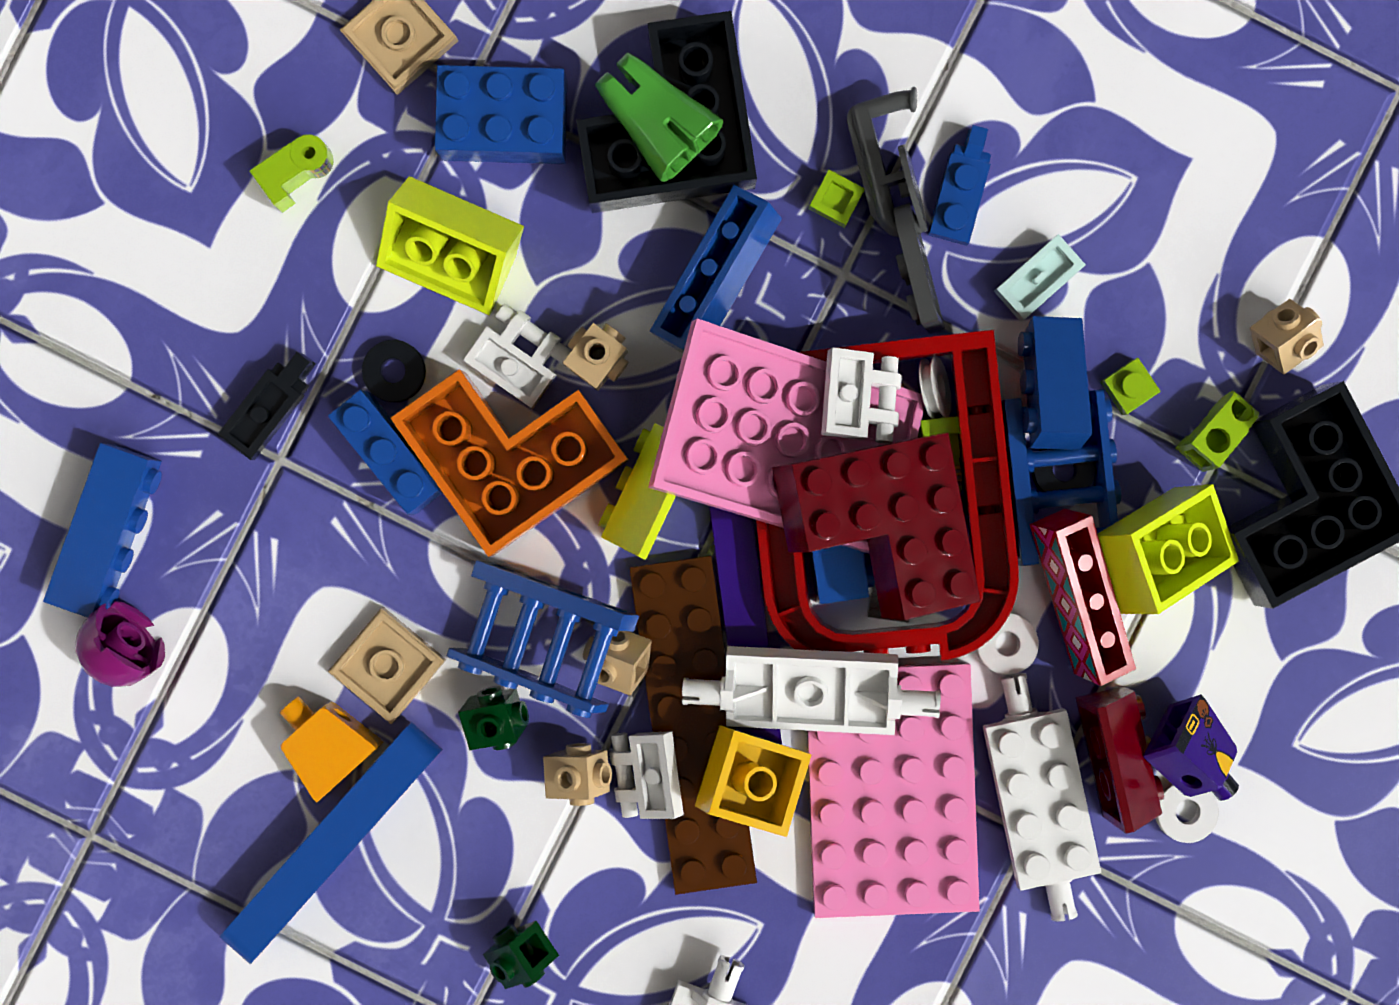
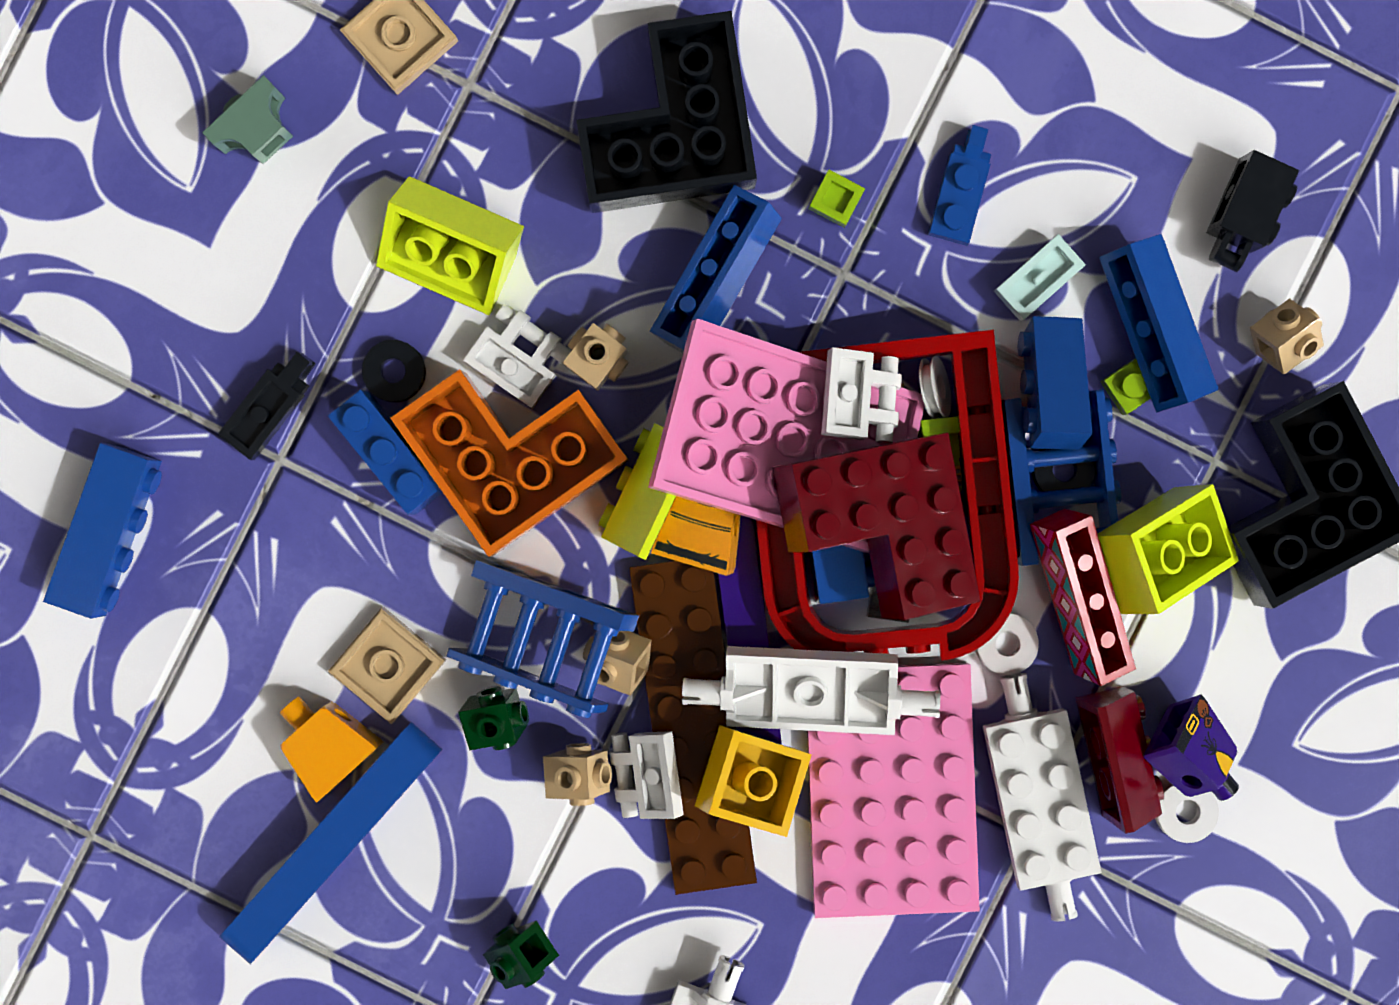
magenta cylinder [75,602,165,687] -> none
lime leg [250,135,334,213] -> none
blue brick [435,65,568,164] -> none
bright green piece [595,52,723,182] -> none
dark grey plate [847,87,945,334] -> none
lime leg [1175,390,1259,472] -> none
none -> sand green brick [202,75,293,164]
none -> light orange torso [651,496,741,576]
none -> blue brick [1099,234,1219,413]
none -> black brick [1206,150,1300,272]

